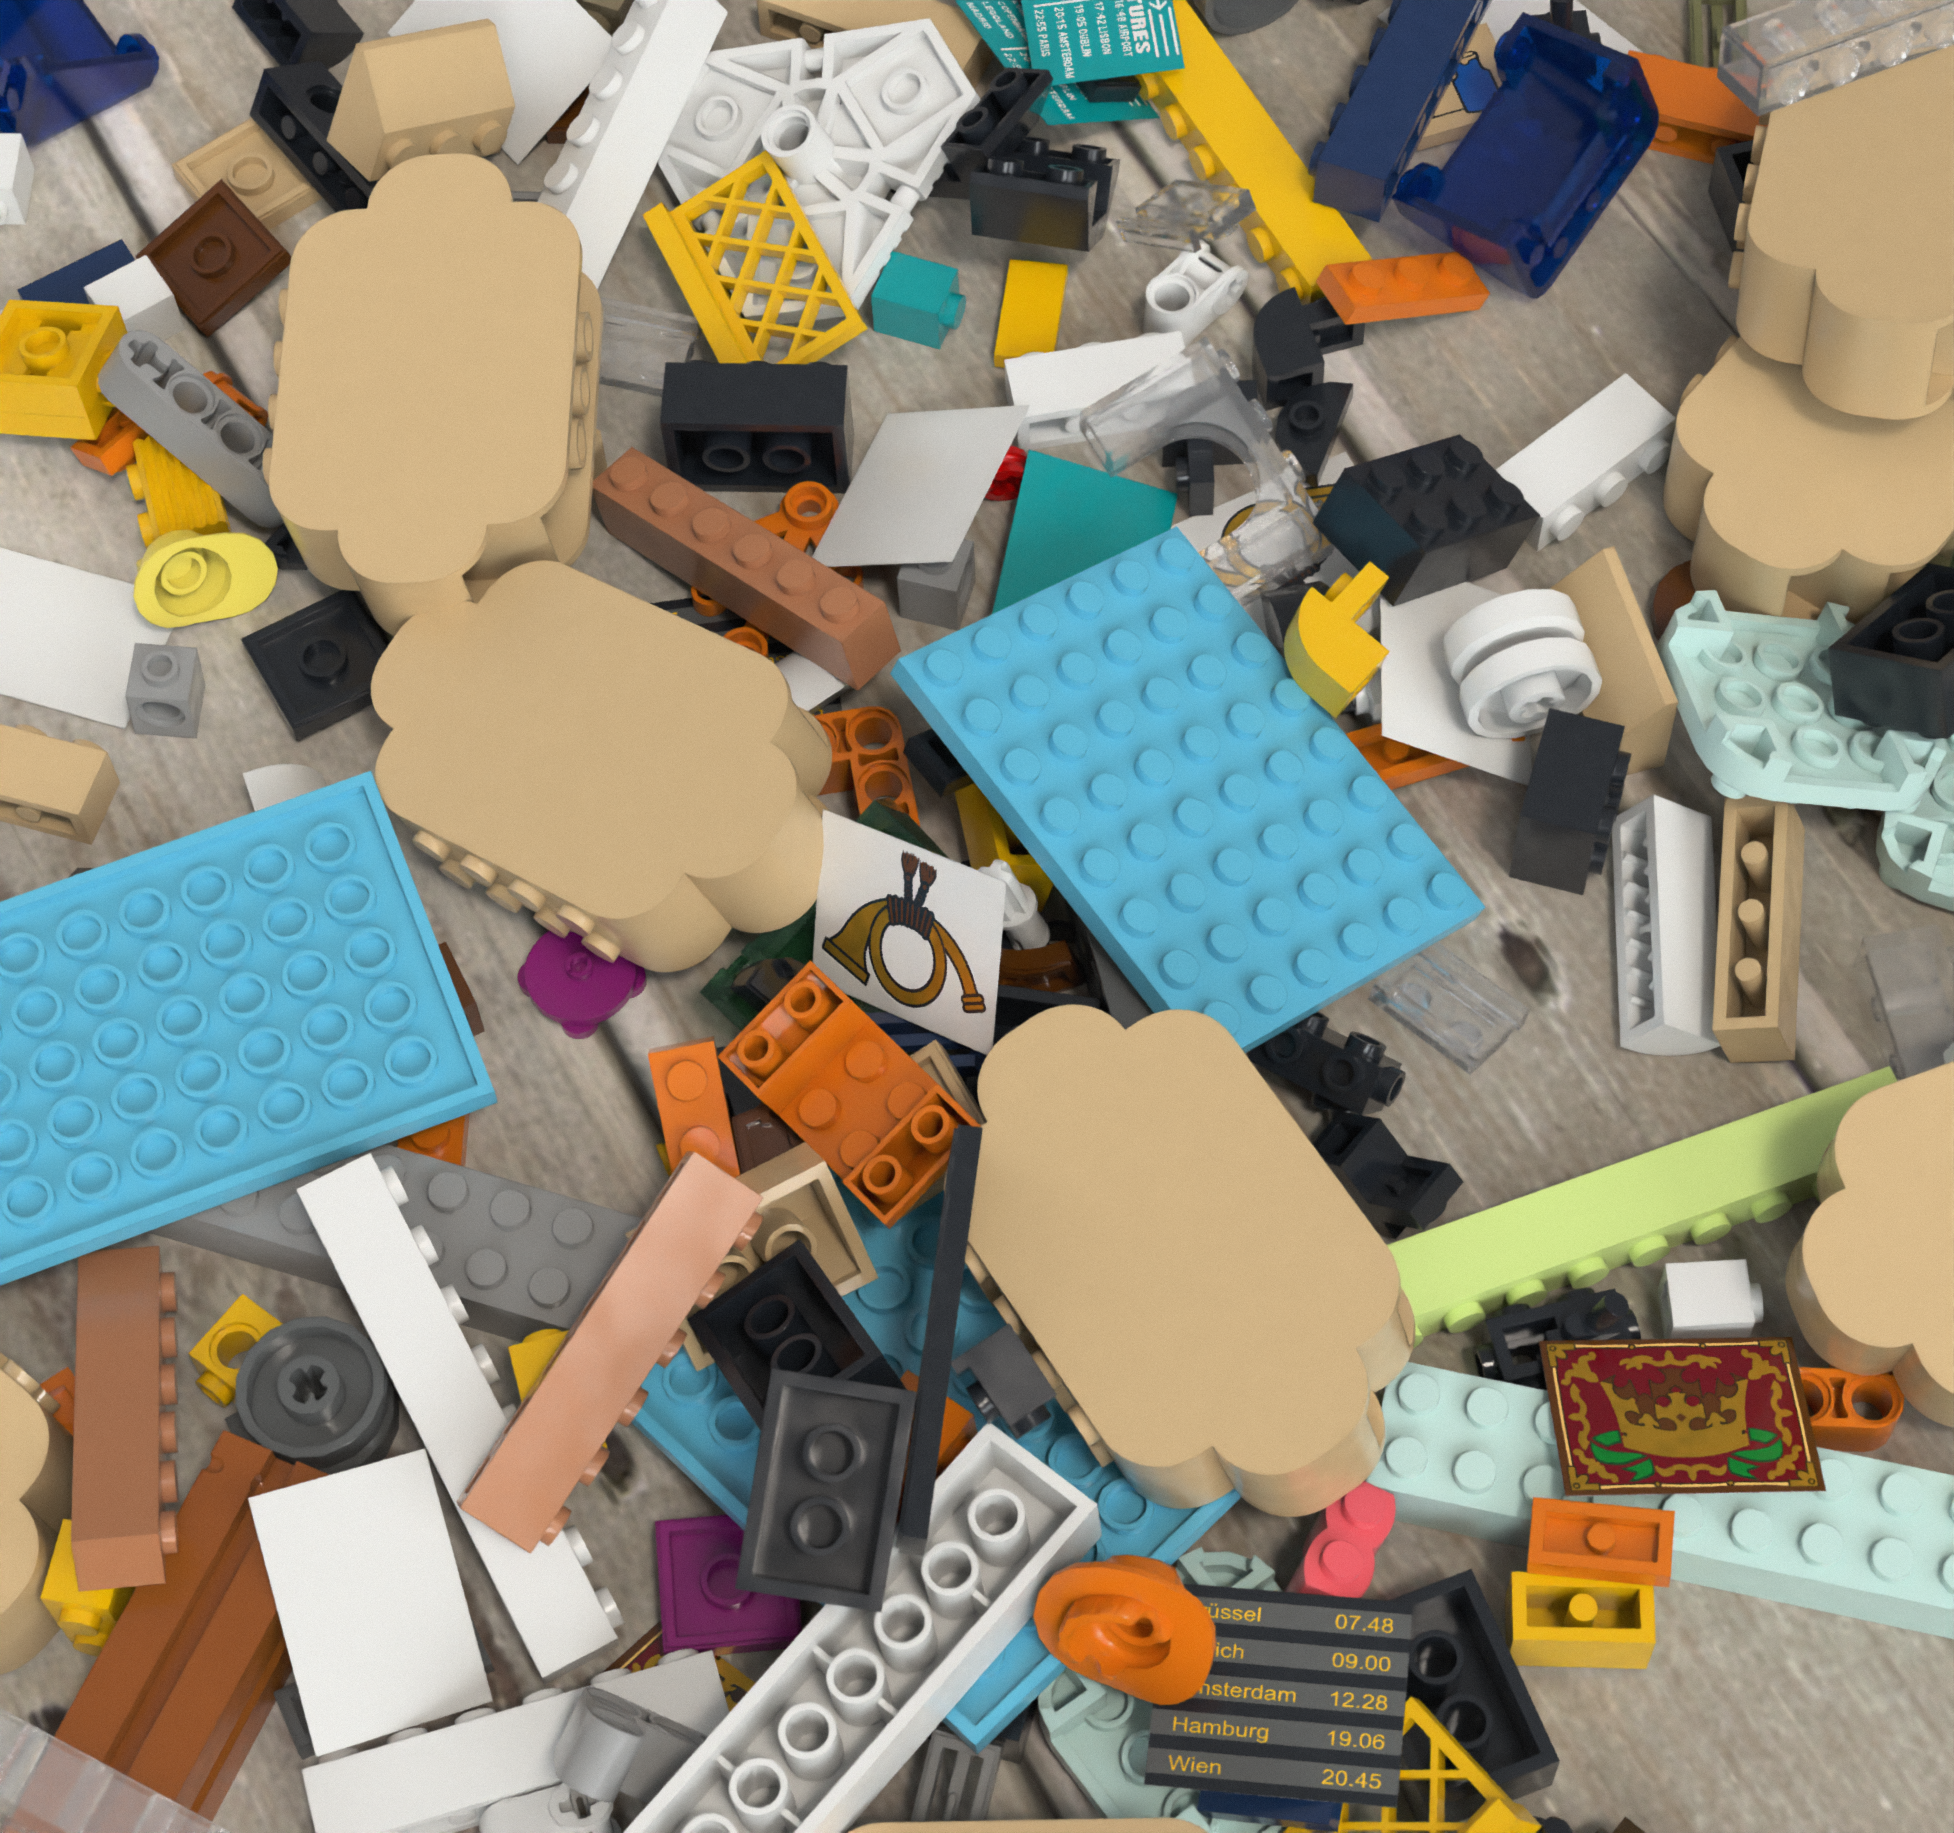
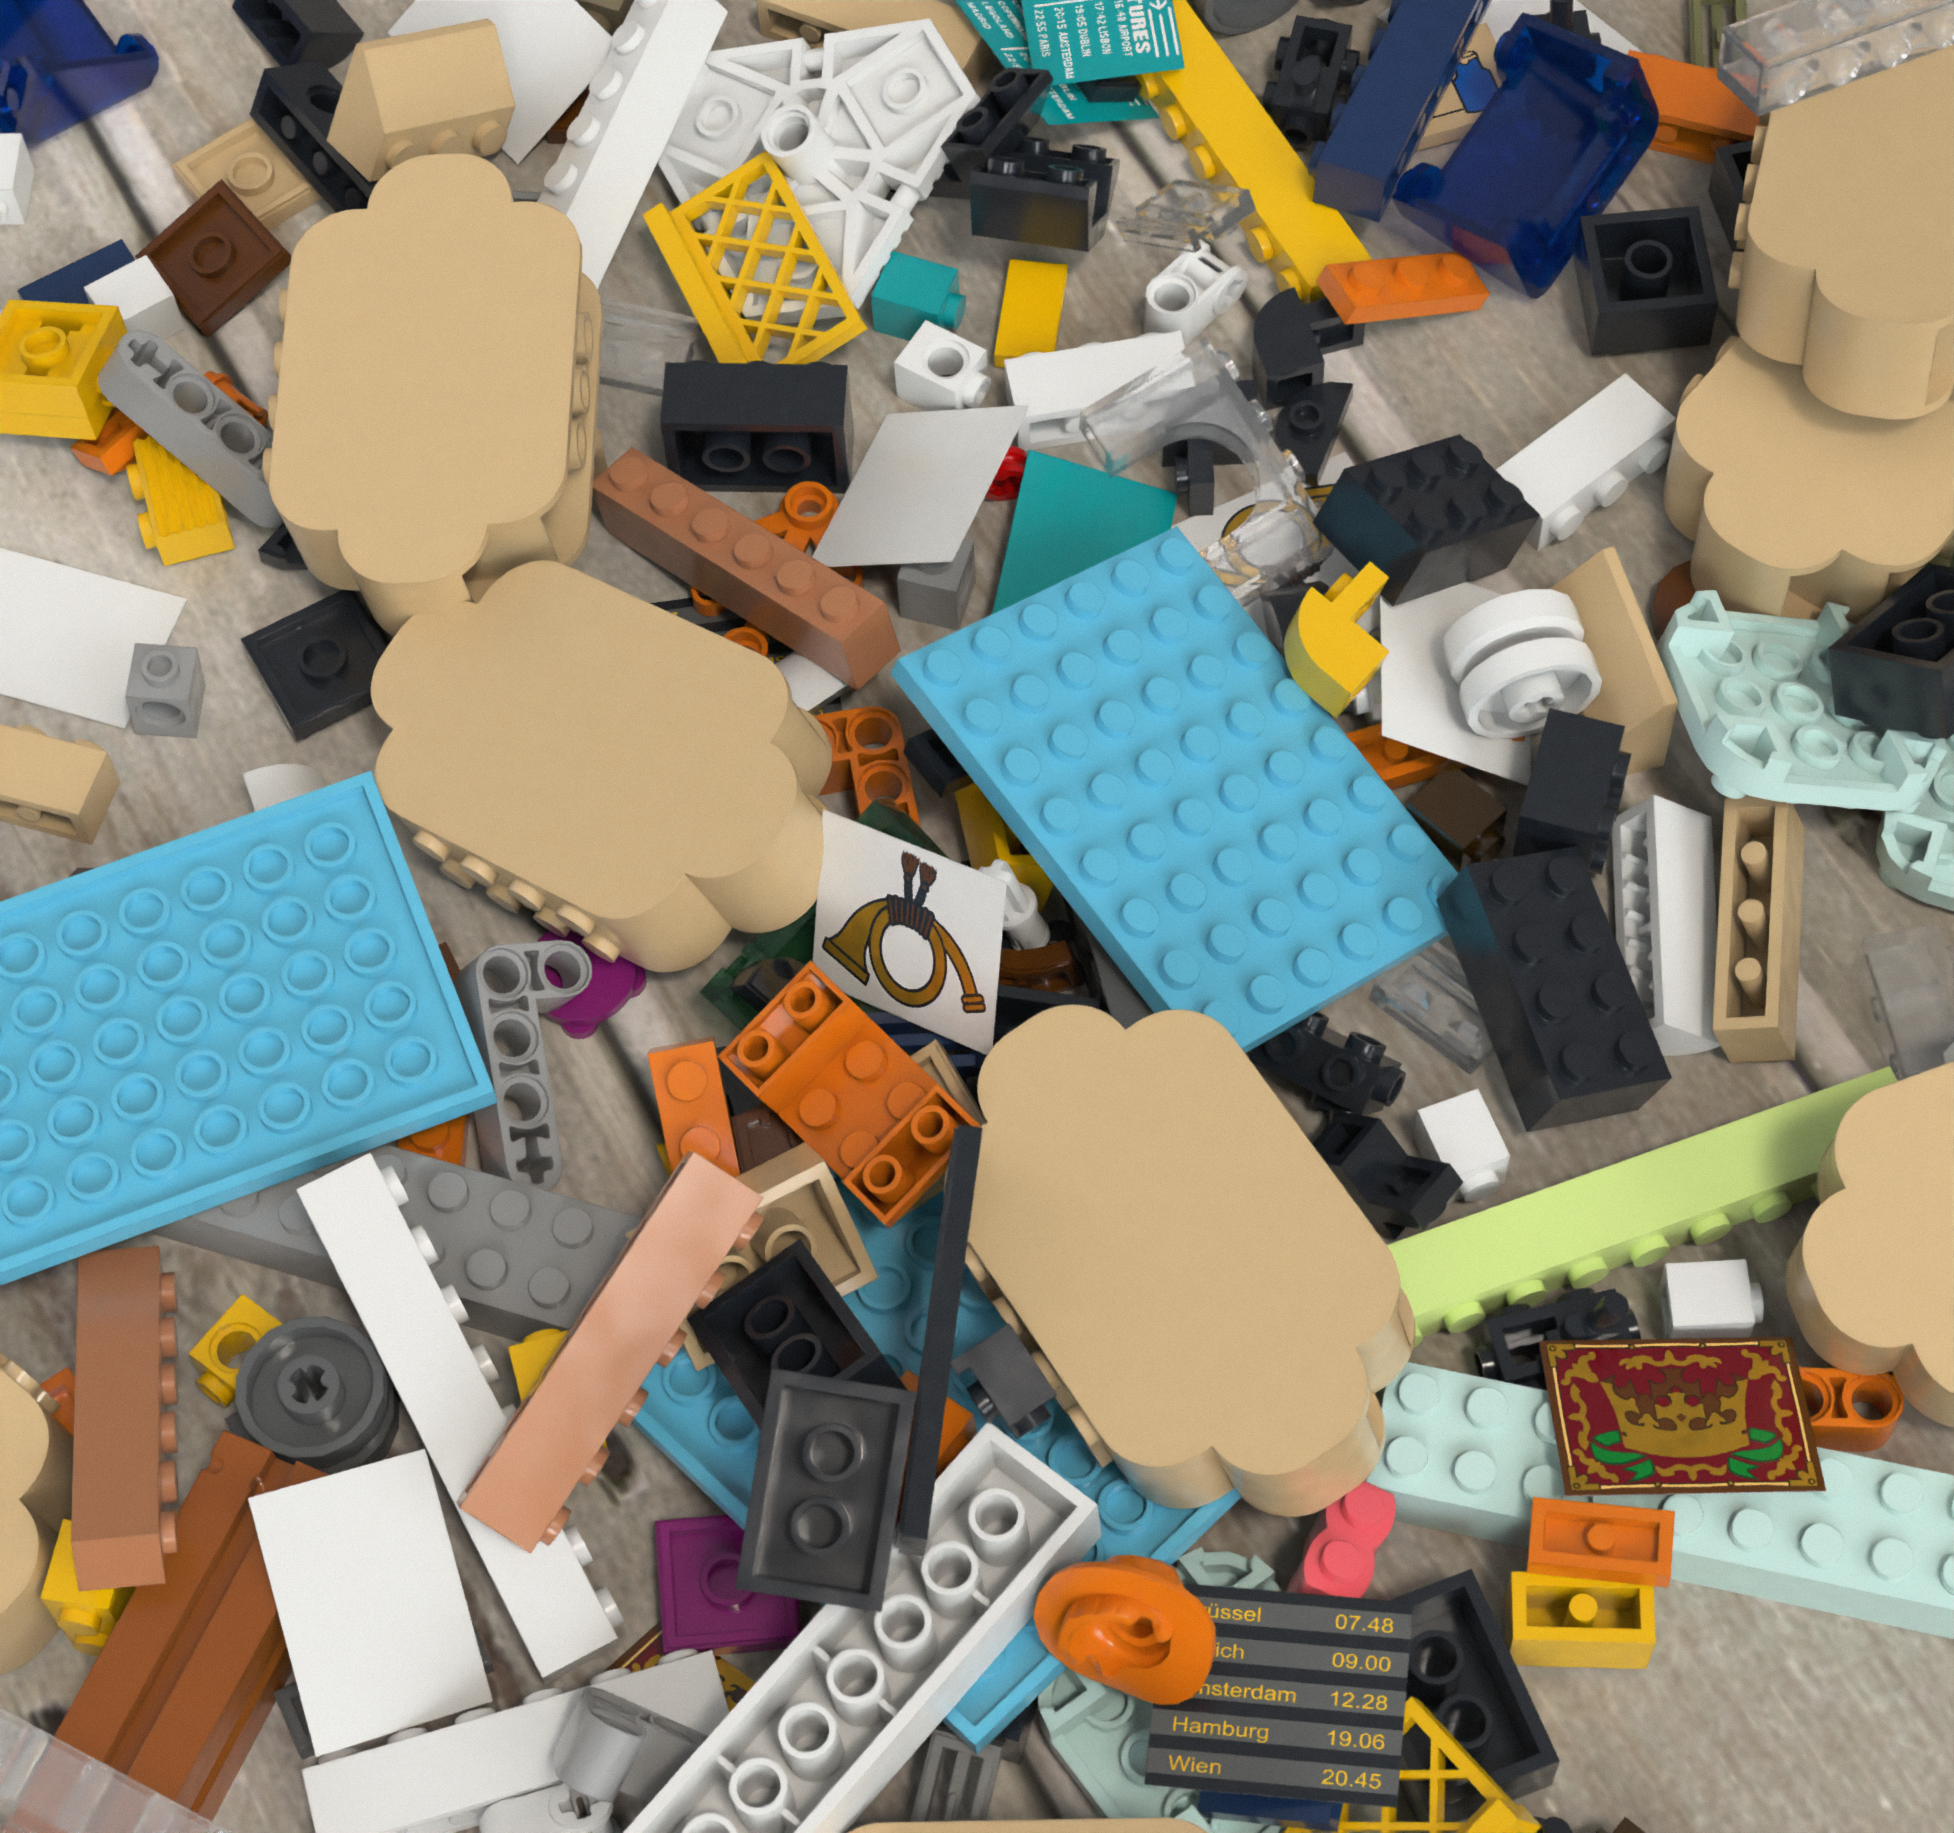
light yellow piece [133,530,278,628] -> none
none -> light grey beam [455,940,592,1191]
none -> white brick [894,320,991,411]
none -> black brick [1262,15,1360,148]
none -> dark brown brick [1407,762,1507,874]
none -> white brick [1413,1089,1510,1204]
none -> black brick [1436,846,1672,1132]
none -> black brick [1573,206,1719,355]

